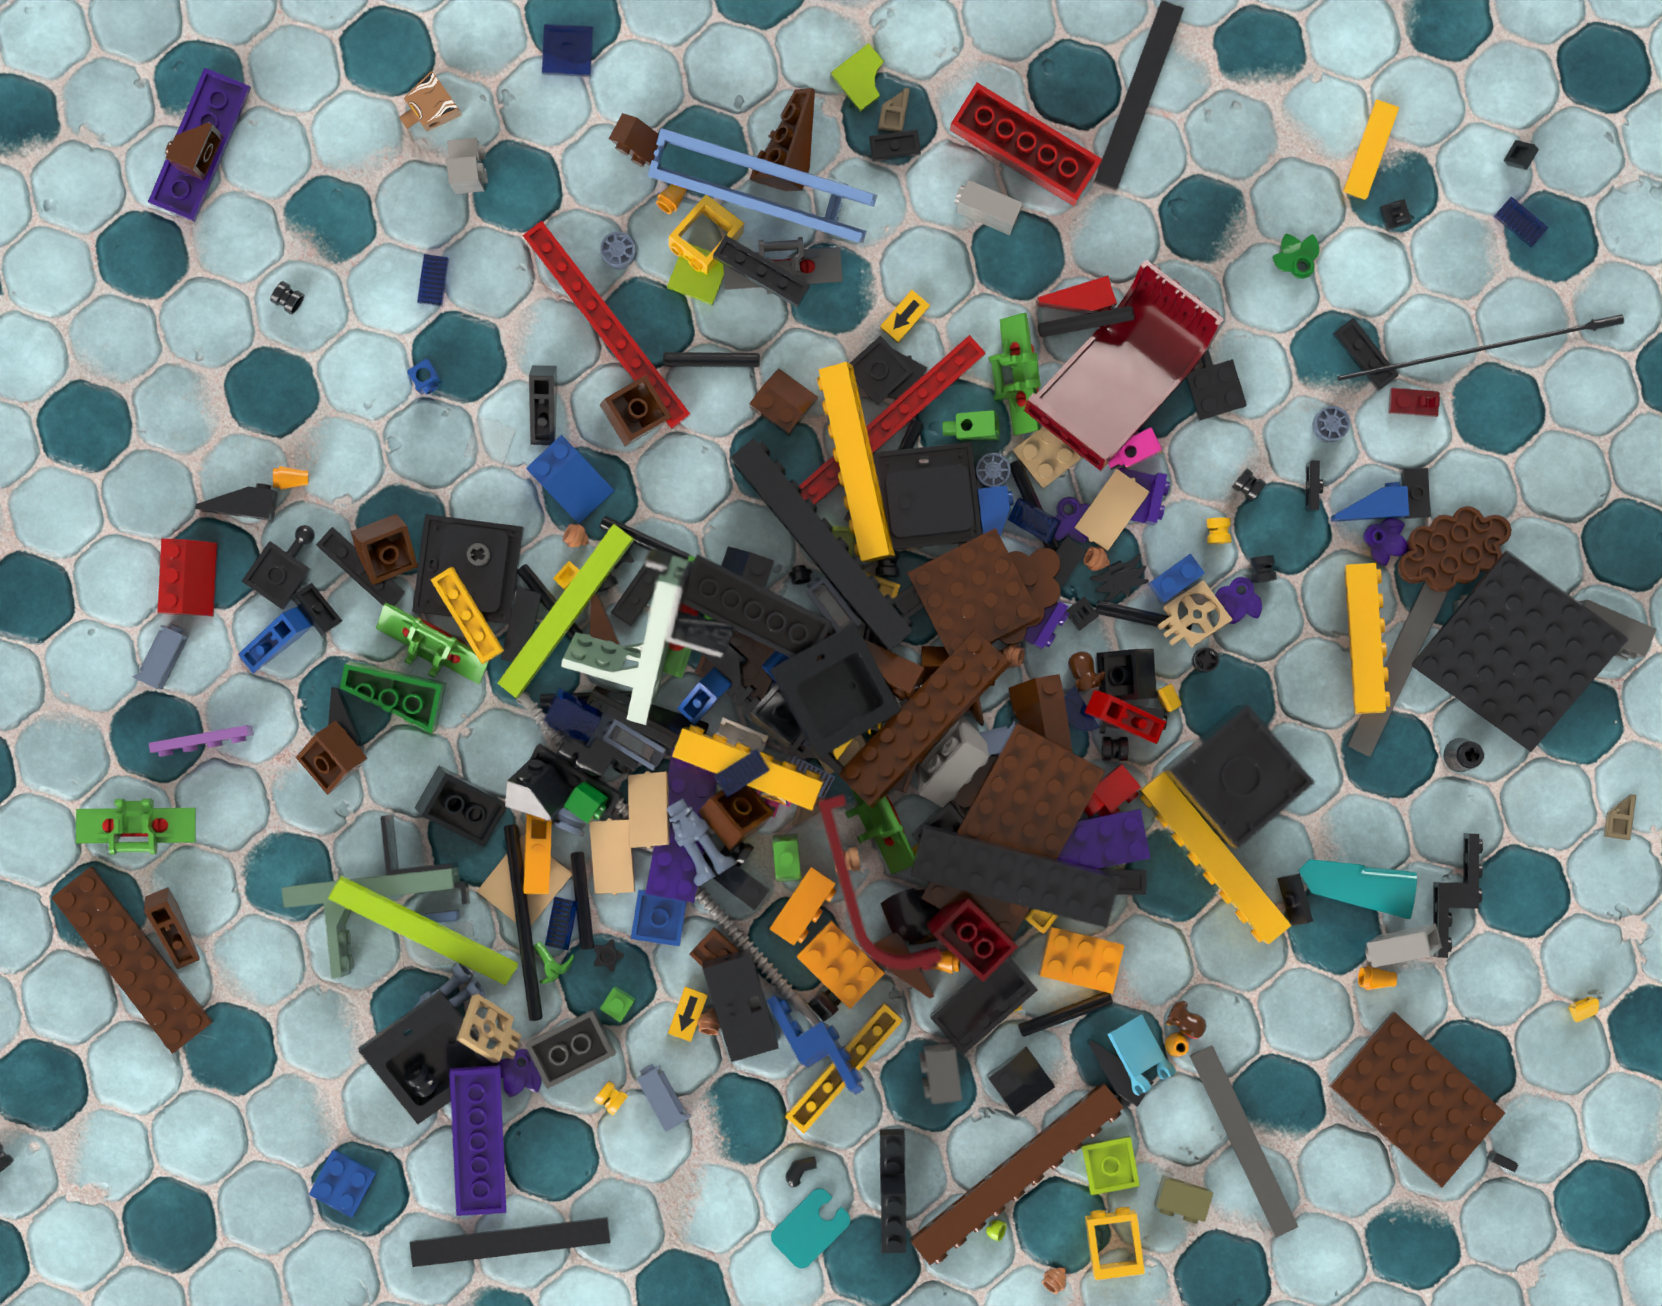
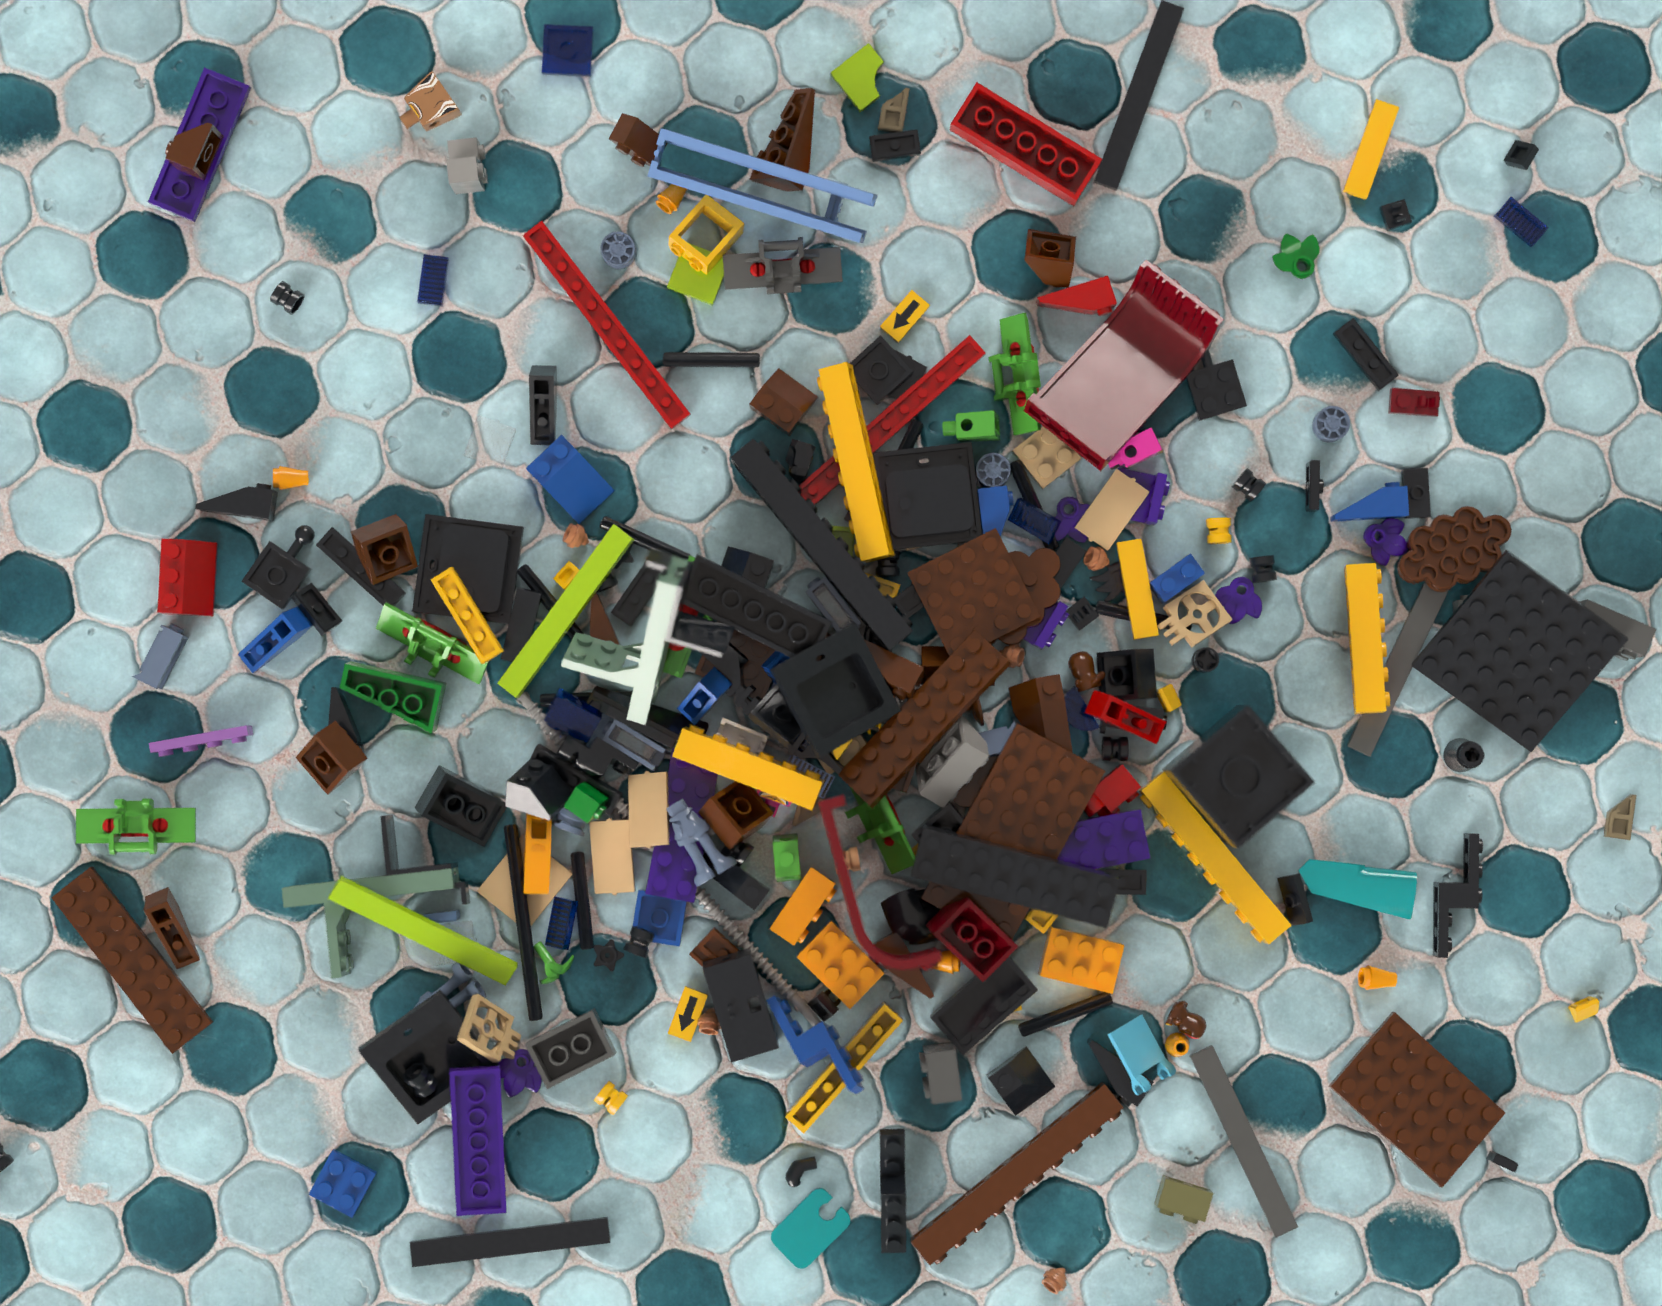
blue bracket [407,359,442,395] -> none
dark grey bush [467,543,491,566] -> none
reddish brown slope [600,375,671,447] -> none
bright green brick [600,986,636,1023] -> none
sand blue window [637,1064,691,1132] -> none
black plate [713,235,810,308] -> none
clear blue tile [714,749,770,797] -> none
black plate [788,565,812,585] -> none
light grey brick [954,180,1023,235] -> none
lime hinge [986,1219,1007,1242] -> none
black axle [1038,306,1135,337] -> none
lime tile [1082,1136,1140,1195] -> none
yellow window [1085,1207,1145,1280] -> none
black piece [1337,314,1624,381] -> none
light grey brick [1365,923,1442,968] -> none
none -> black wheel [624,926,655,958]
none -> black rock [785,439,816,483]
none -> reddish brown slope [1024,229,1076,288]
none -> yellow tile [1116,539,1159,640]

